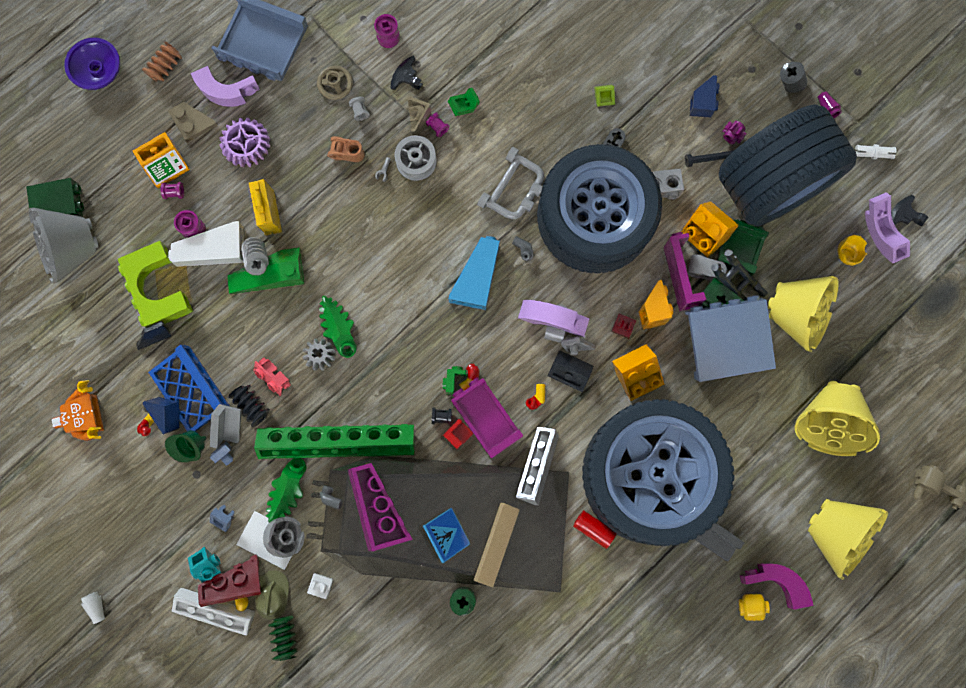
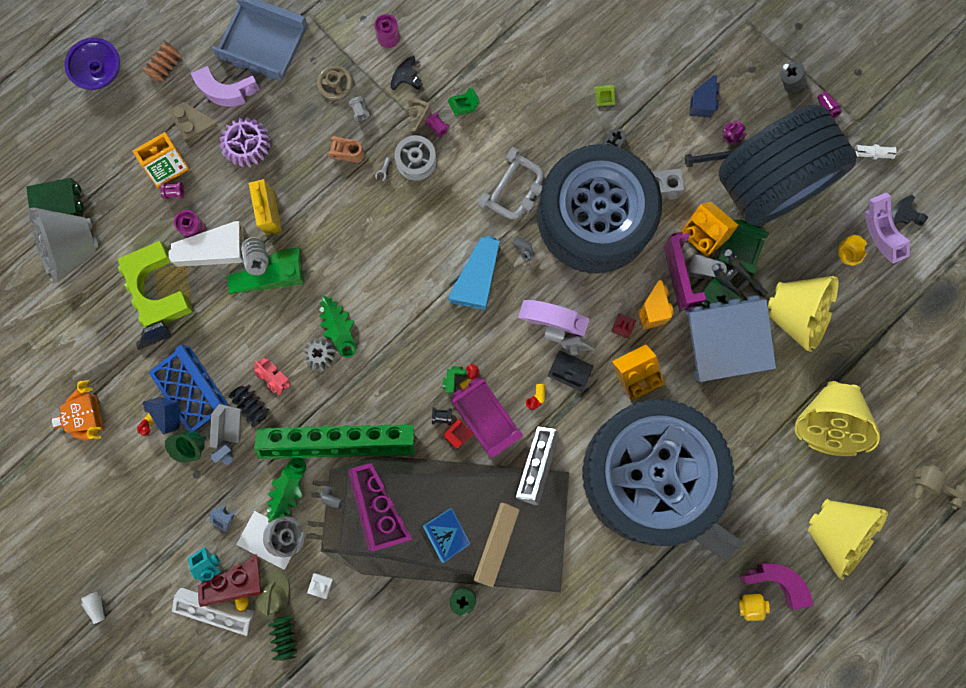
red pin [573,510,617,549] -> none

